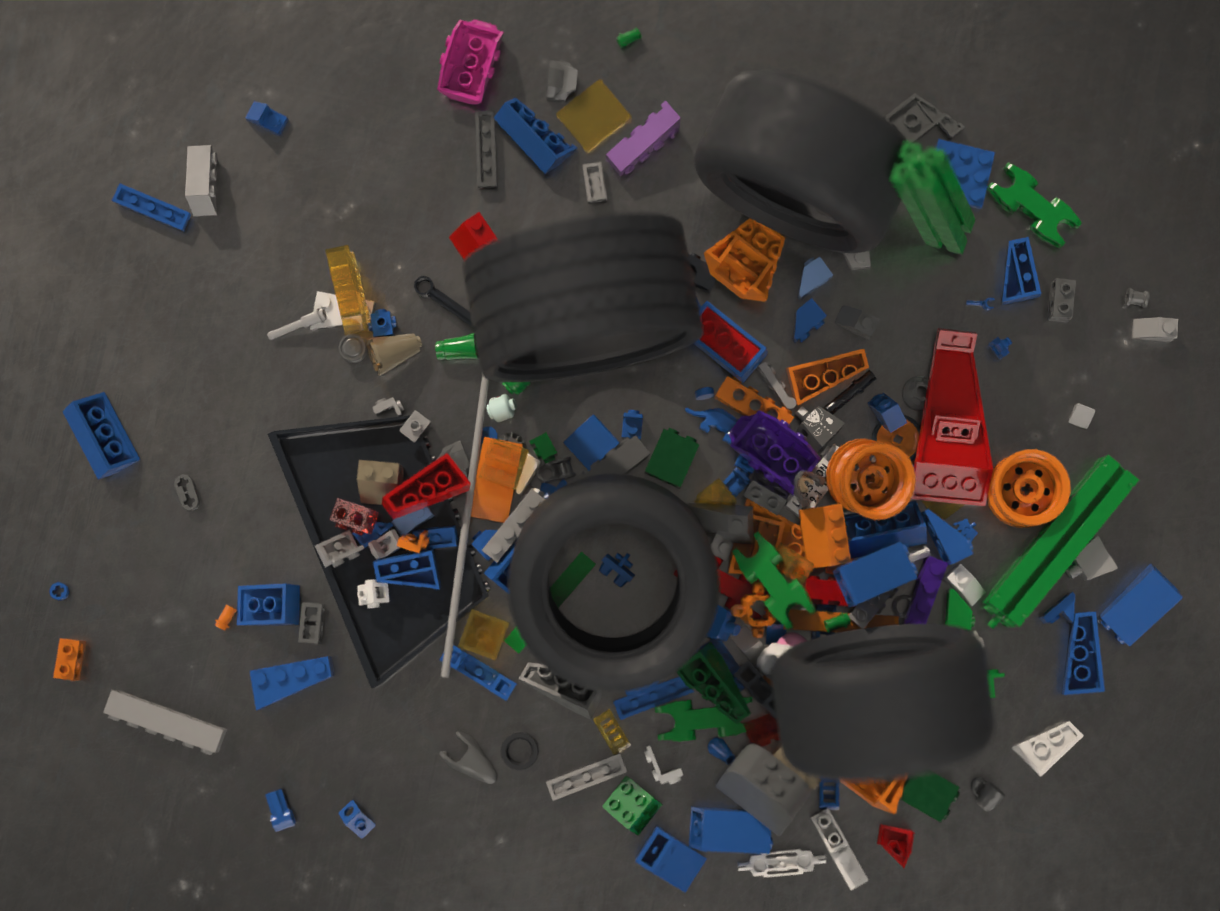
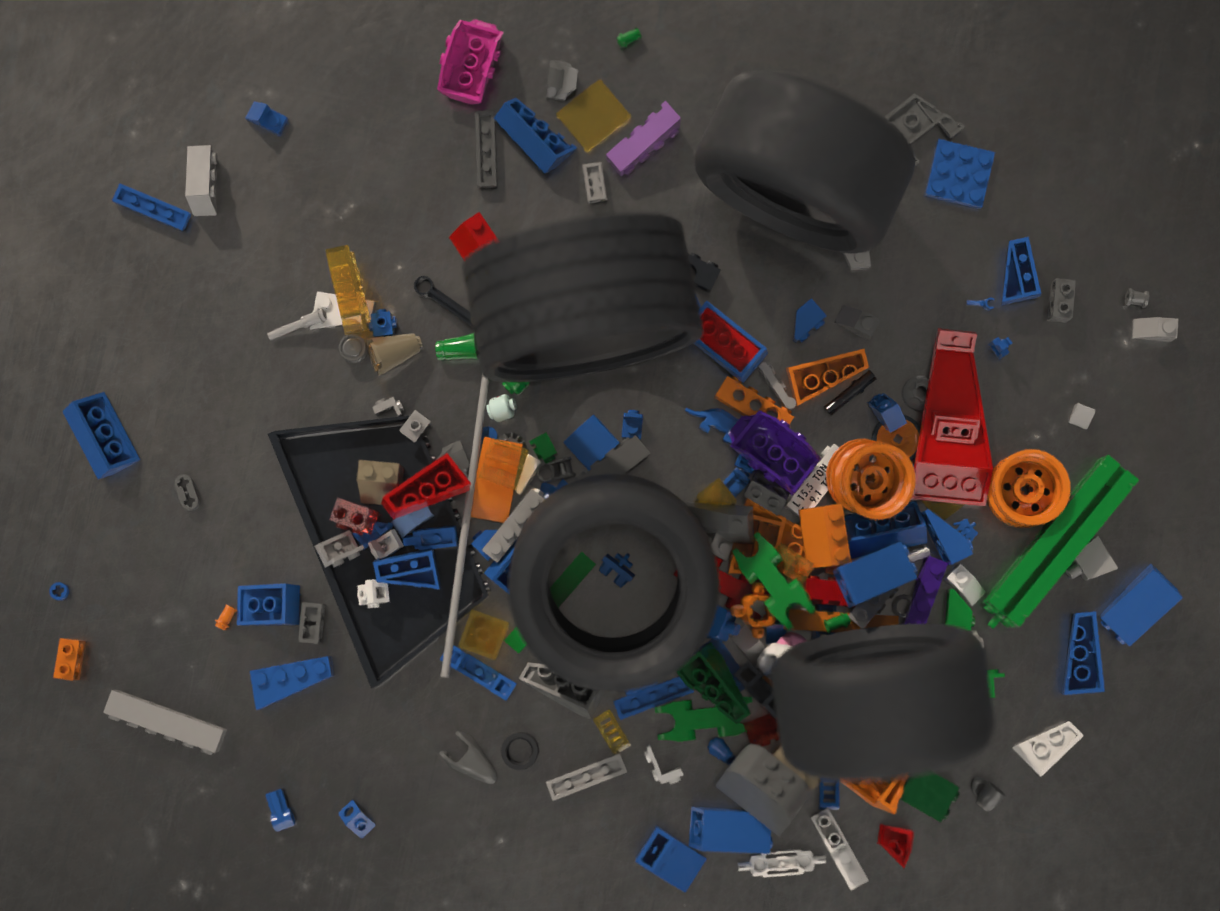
orange bracket [397,530,430,553] -> none
green bracket [603,776,663,836] -> none
dark green brick [644,428,700,489] -> none
blue tile [694,387,715,400] -> none
orange wedge [704,218,785,302] -> none
dark grey animal [793,471,826,509] -> none
dark grey torso [795,406,845,454] -> none
medium blue slope [797,256,833,300] -> none
green brick [891,141,976,255] -> none
green piece [987,162,1082,249] -> none
blue slope [1038,592,1075,624] -> none

